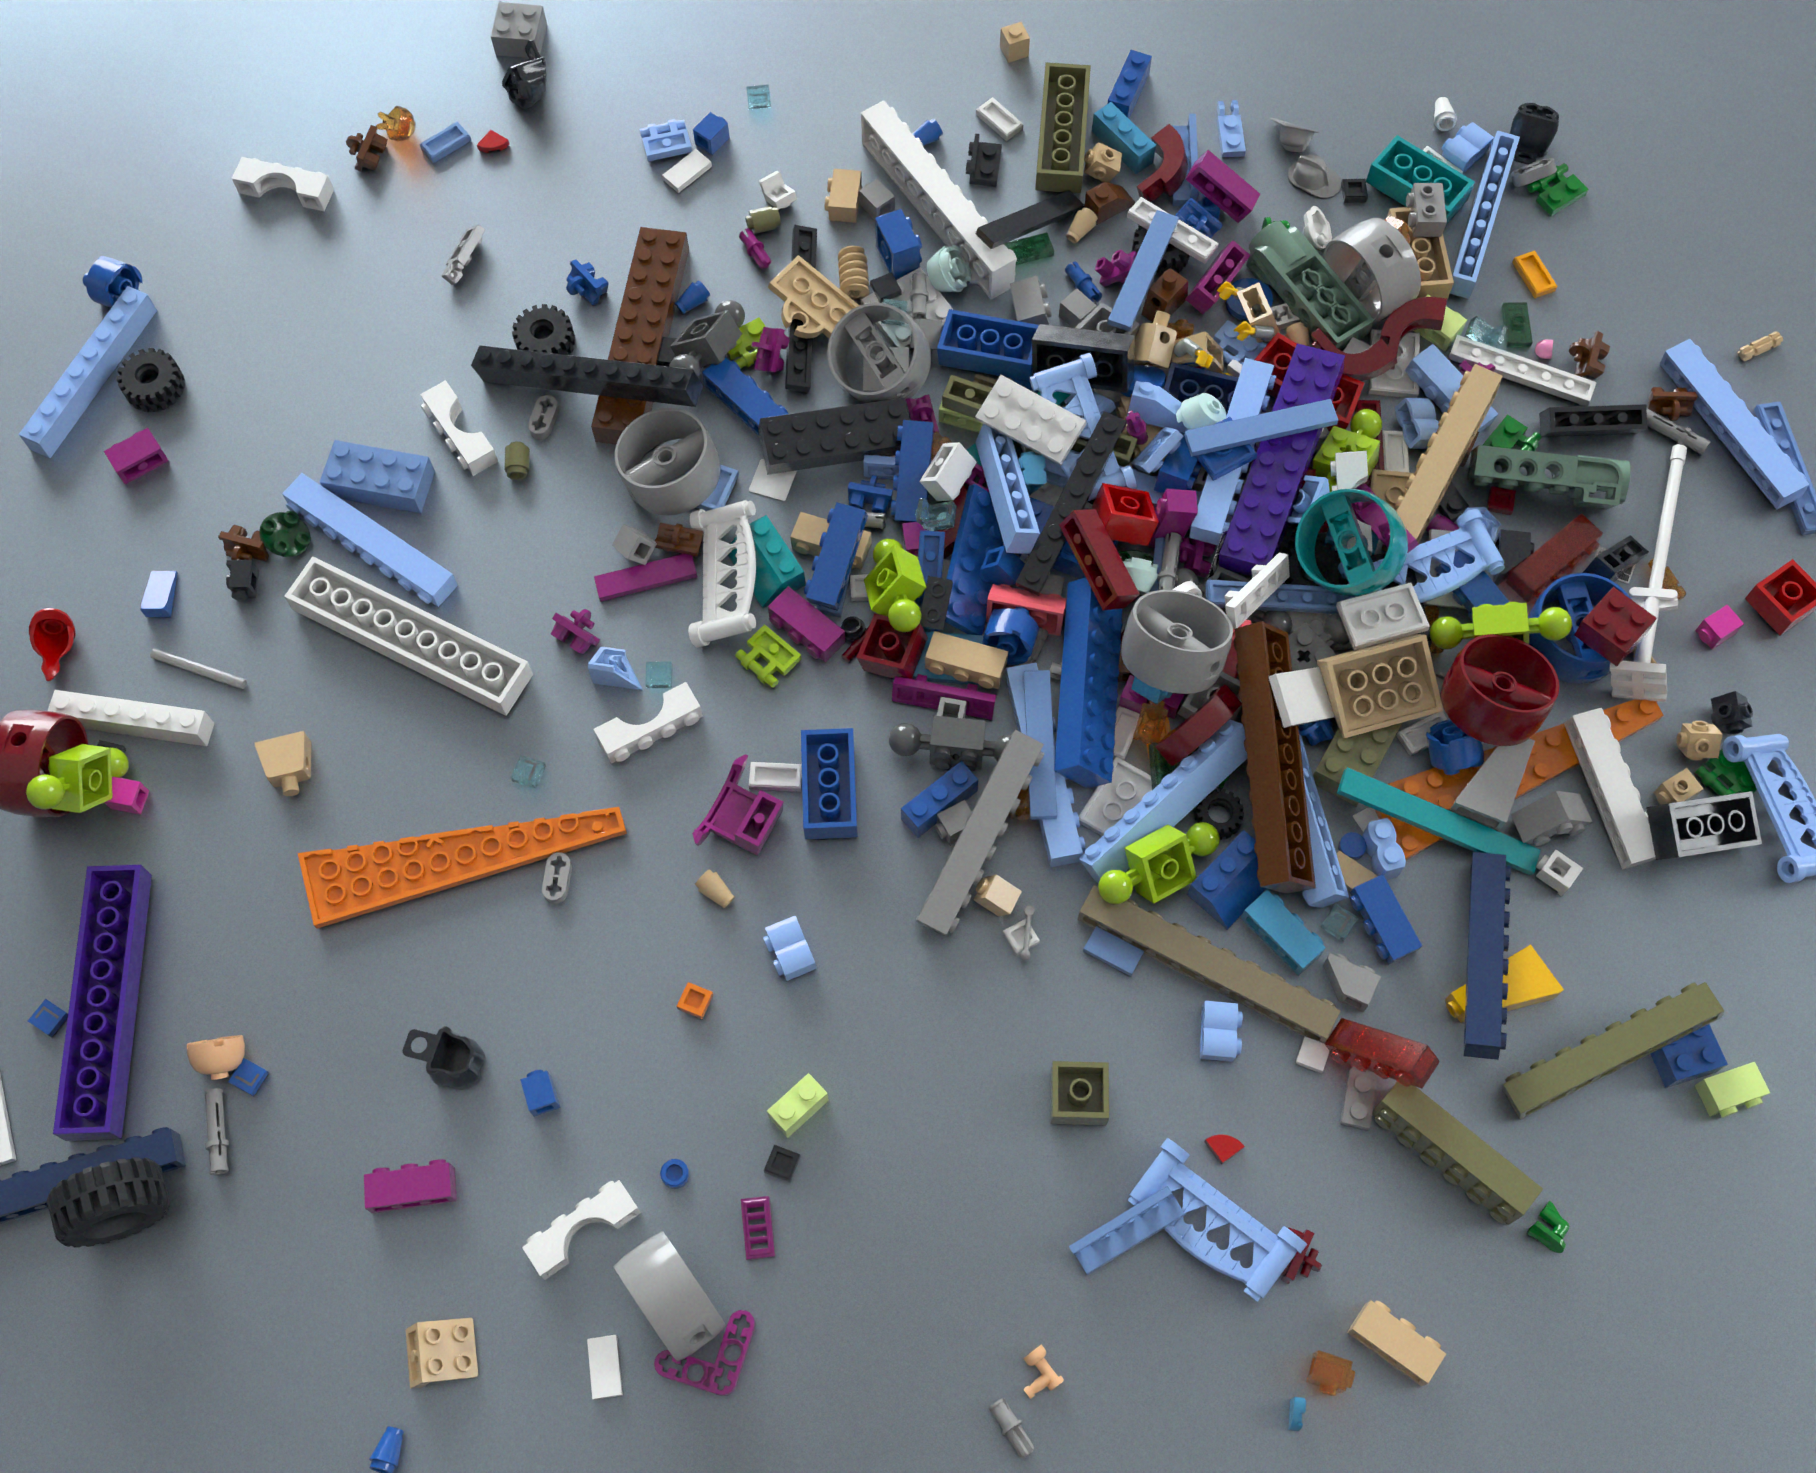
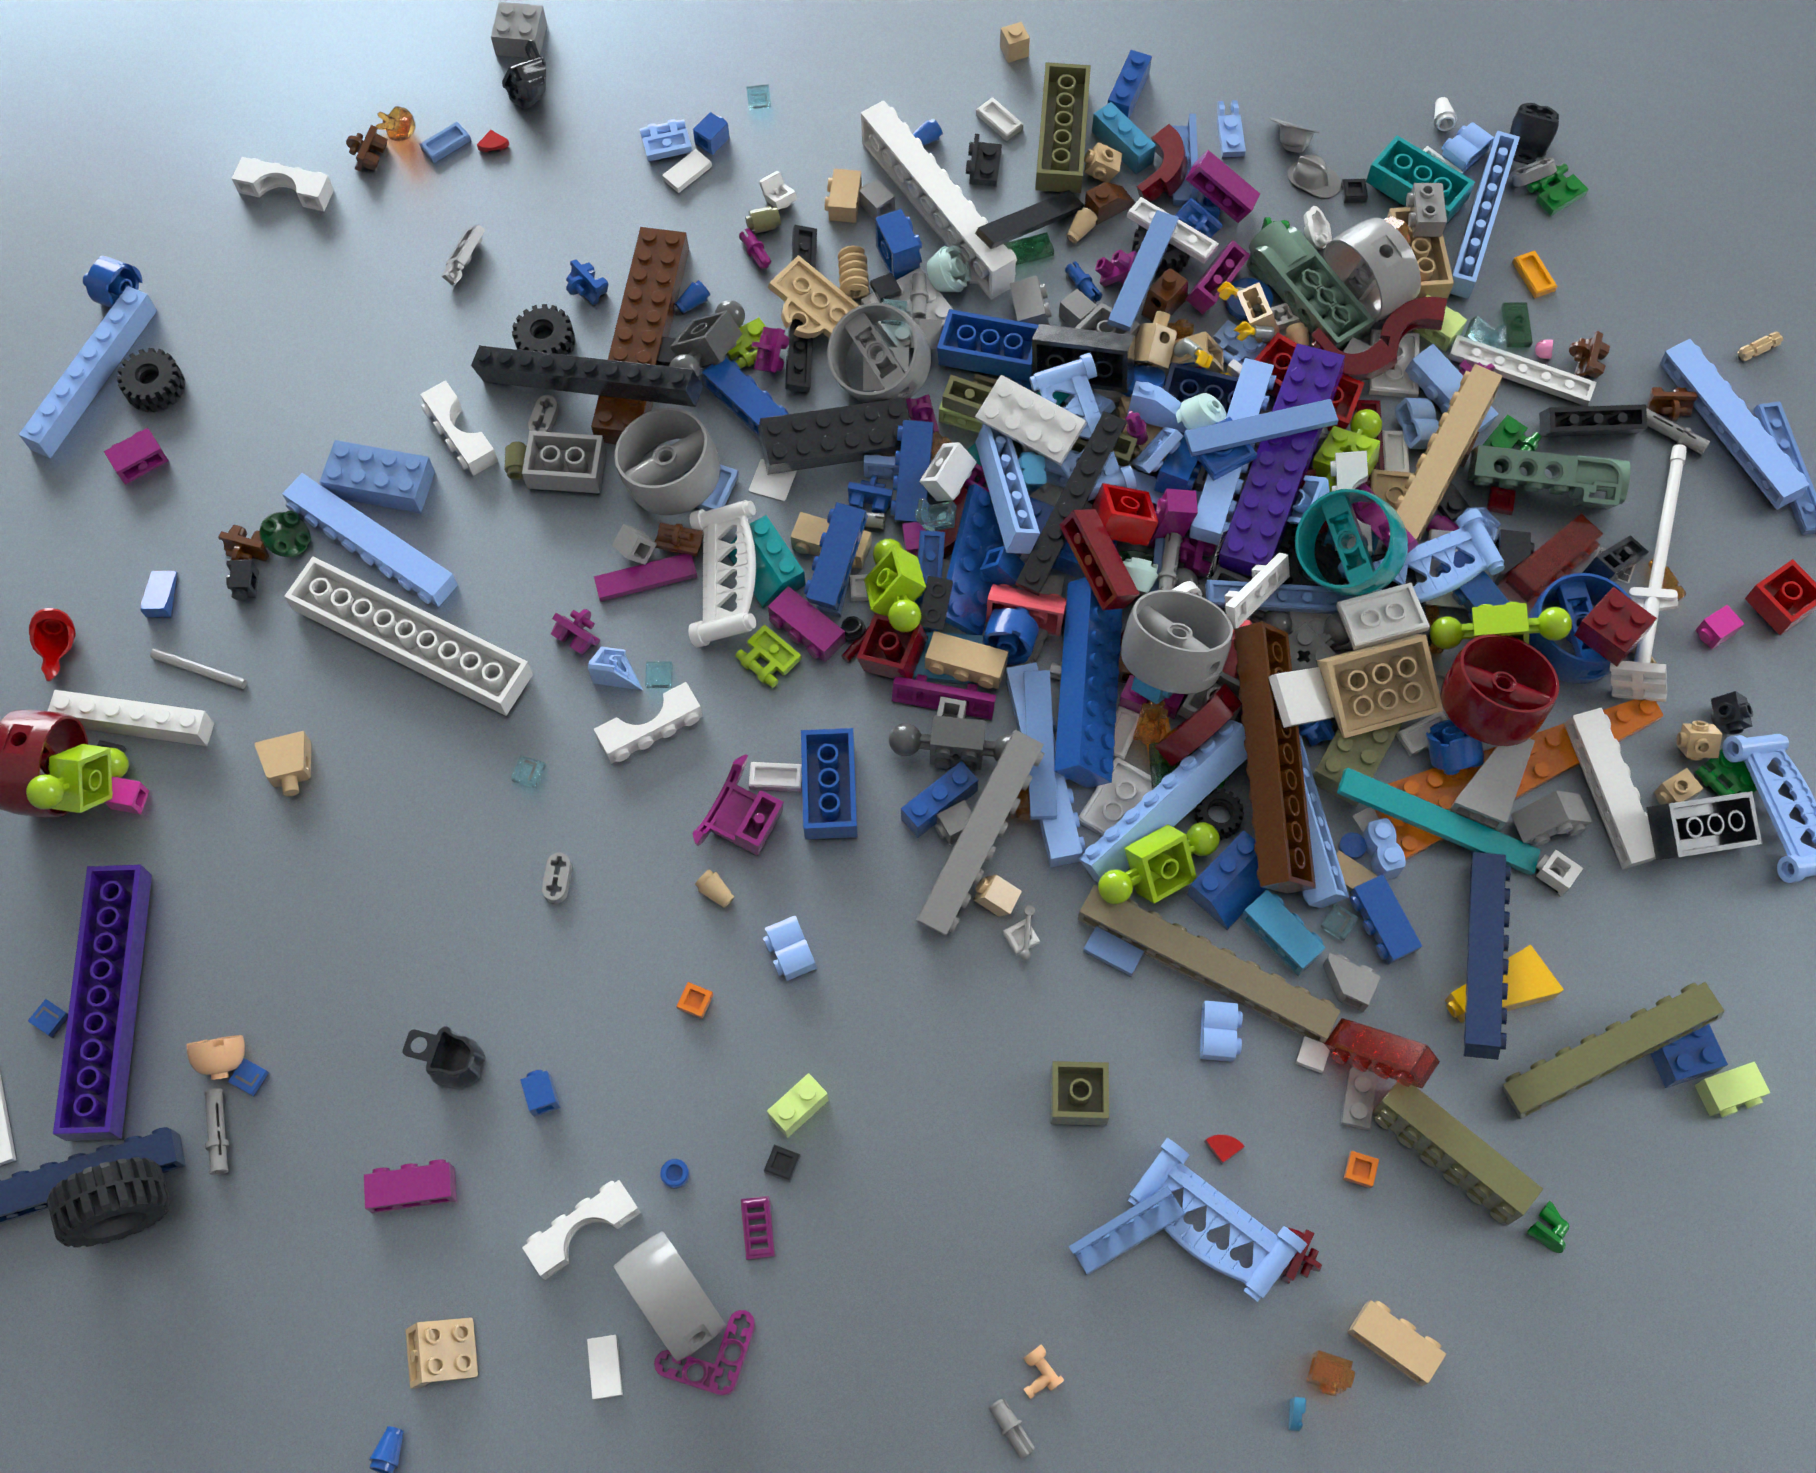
orange wing [297,807,627,929] -> none
none -> light grey brick [522,431,607,493]
none -> orange plate [1343,1151,1379,1188]

